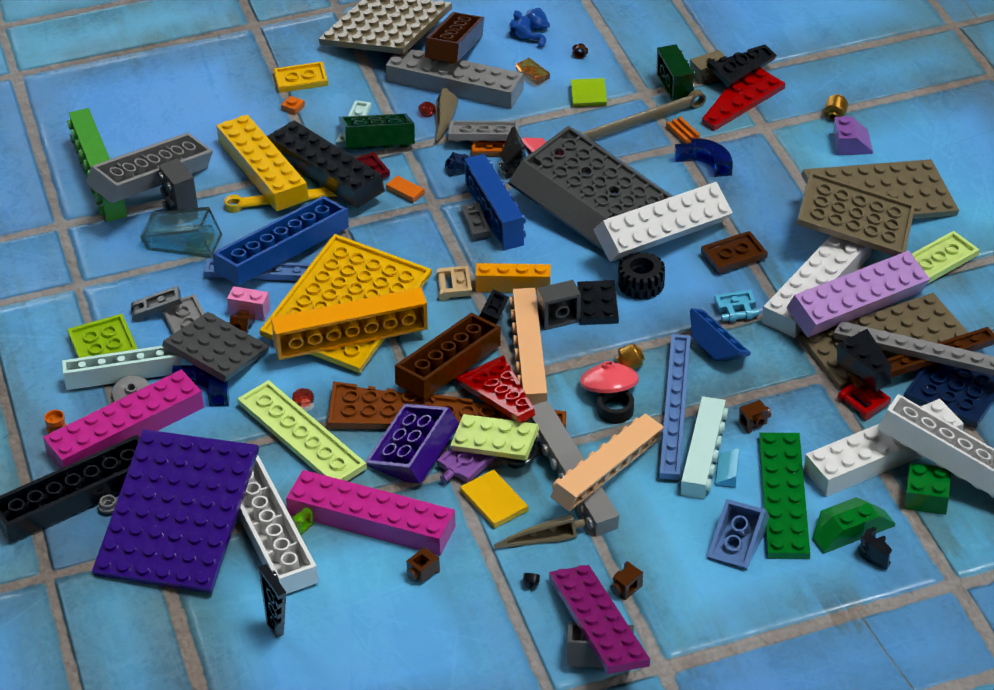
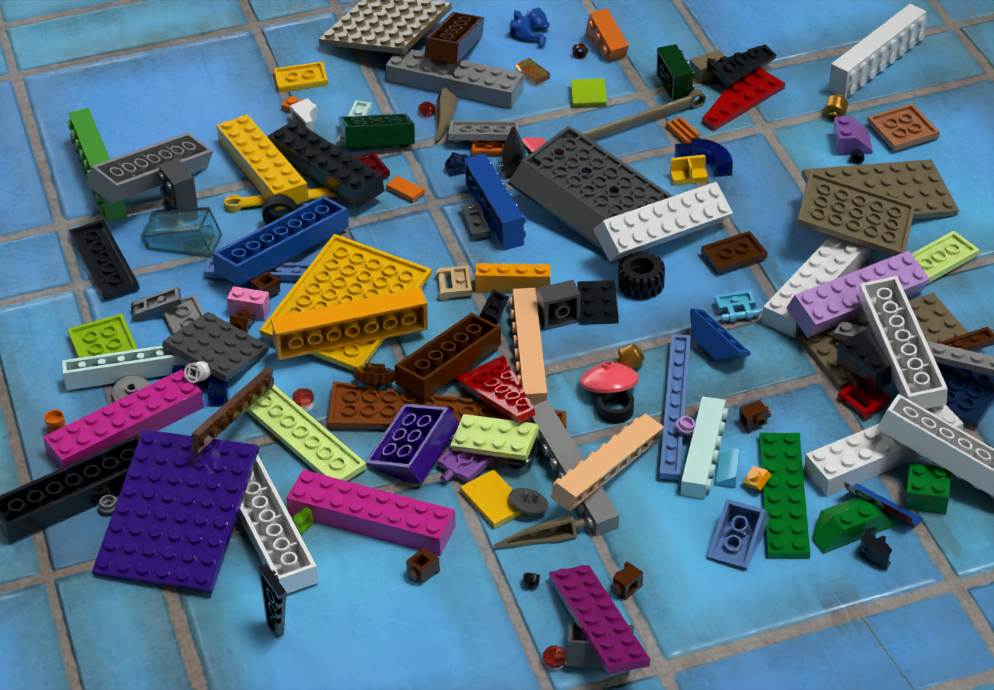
none -> black plate [69,219,140,300]
none -> white wheel [184,361,211,383]
none -> reddish brown plate [191,368,274,453]
none -> reddish brown brick [250,271,281,297]
none -> black tyre [262,194,297,225]
none -> white arch [290,98,318,132]
none -> reddish brown gear [353,363,395,387]
none -> dark grey piece [509,488,548,515]
none -> clear red piece [543,645,567,671]
none -> orange wedge [585,8,629,61]
none -> yellow panel [670,155,708,186]
none -> lavender plate [675,416,695,435]
none -> light orange plate [742,466,771,491]
none -> white brick [829,4,927,99]
none -> sticker [844,482,923,526]
none -> black hinge [850,149,865,165]
none -> white brick [859,276,948,409]
none -> nougat plate [867,103,940,151]

